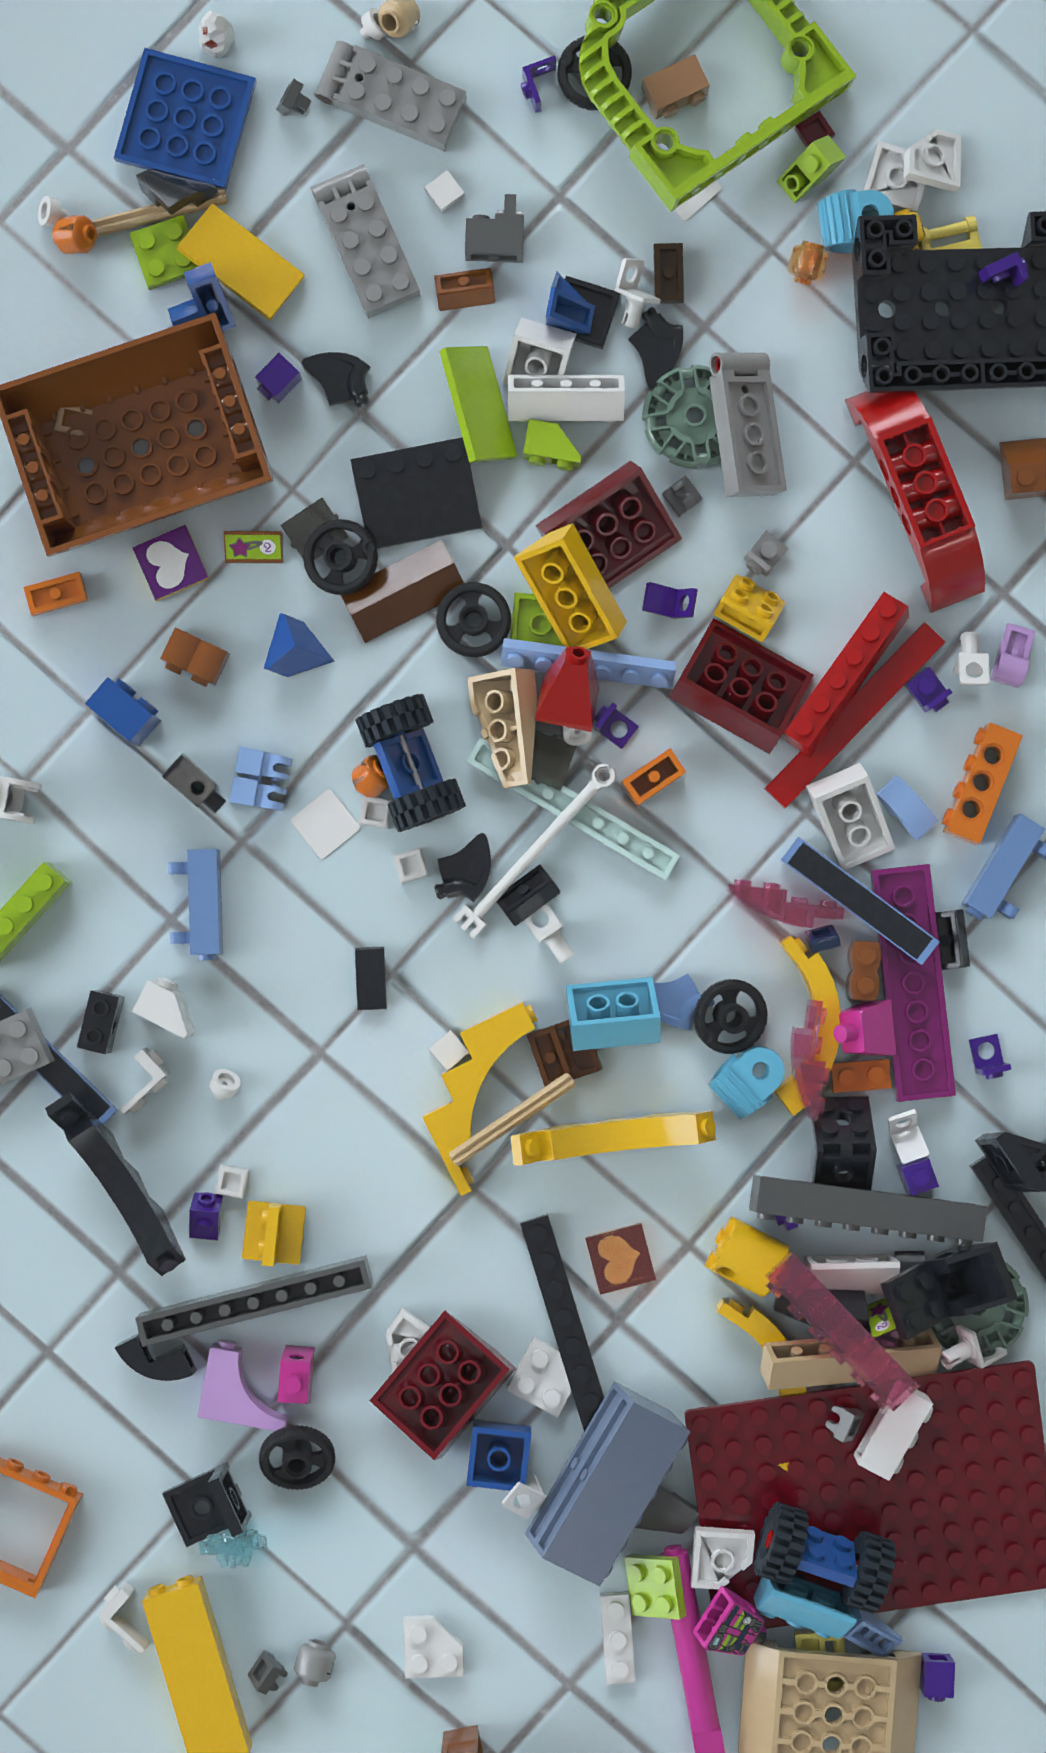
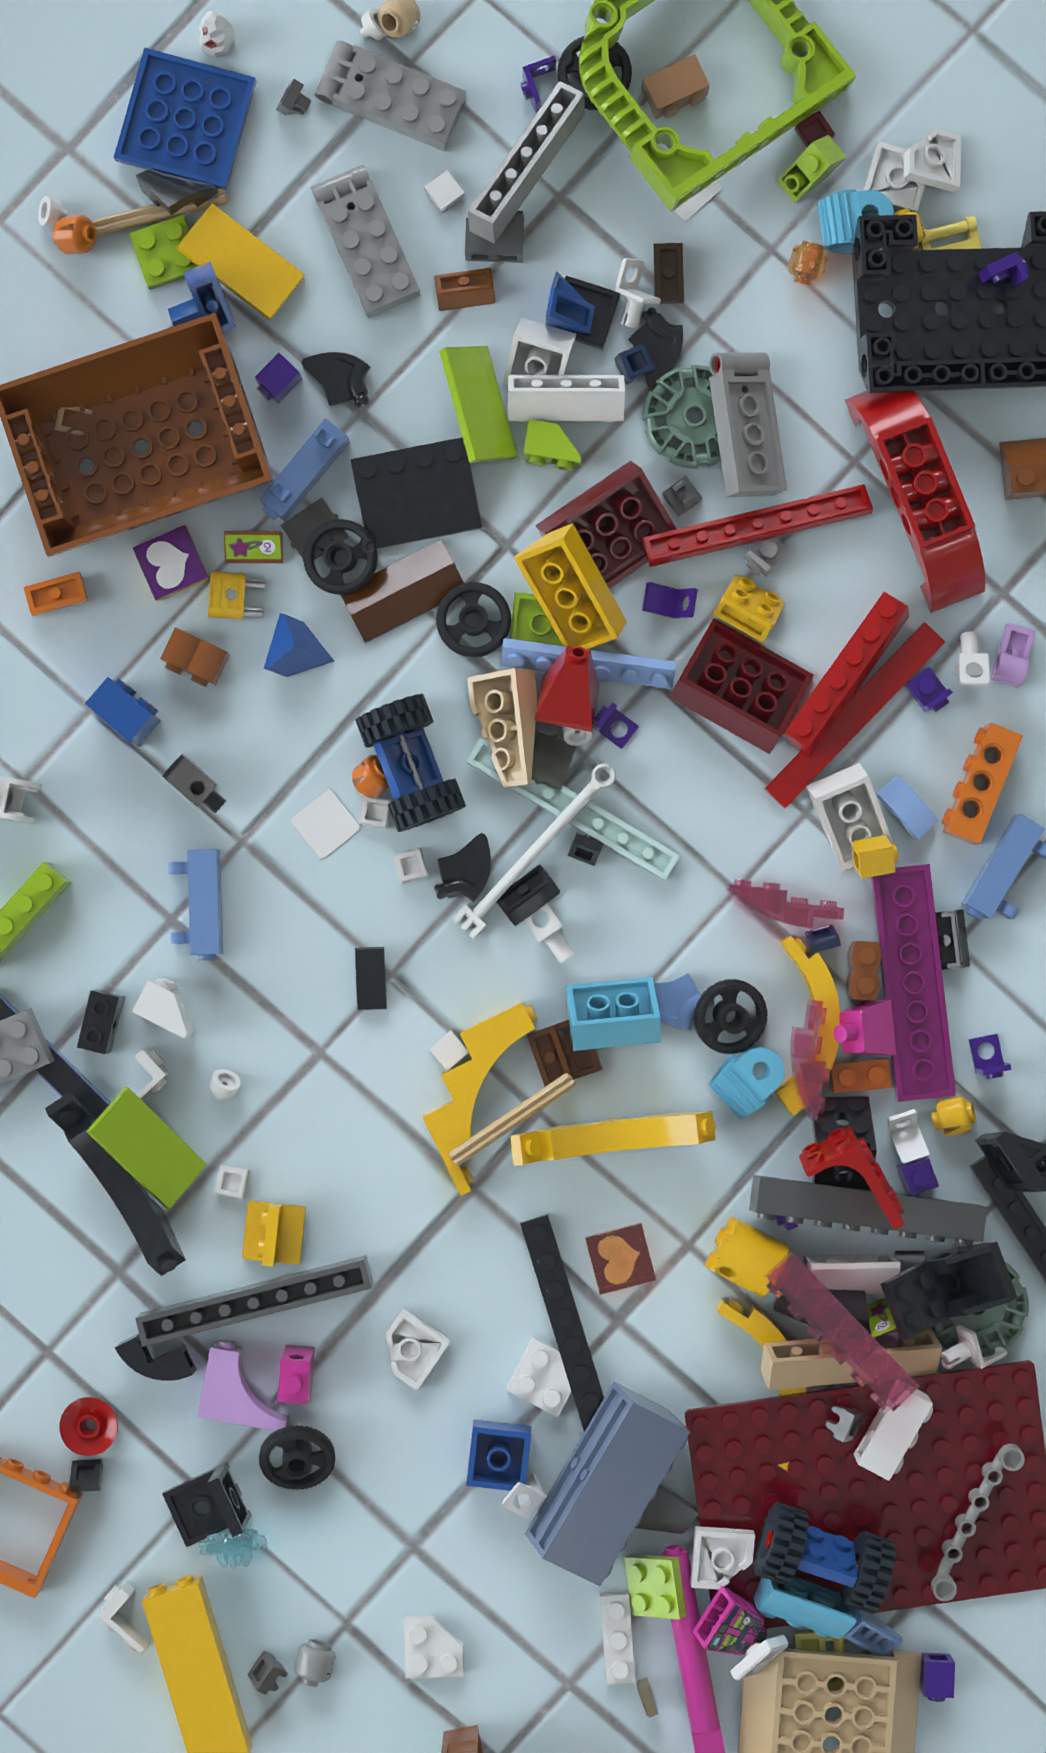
dark purple bracket [189,1192,223,1241] -> none
light blue legs [229,746,293,811] -> none
dark red slope [369,1310,516,1460] -> none
orange brick [621,748,686,807] -> none
black tile [781,837,940,965] -> none
none -> red dish [59,1397,118,1456]
none -> black plate [69,1459,103,1492]
none -> lime tile [86,1087,207,1209]
none -> yellow piece [208,571,266,620]
none -> medium blue brick [259,418,350,522]
none -> light grey brick [468,81,585,244]
none -> black plate [568,833,604,866]
none -> dark blue slope [614,343,655,385]
none -> dark tan tile [637,1677,659,1717]
none -> red tile [642,484,873,567]
none -> white plate [730,1635,789,1680]
none -> red bracket [799,1127,905,1230]
none -> yellow brick [851,835,898,879]
none -> yellow head [931,1096,977,1137]
none -> light grey bar [931,1444,1025,1601]

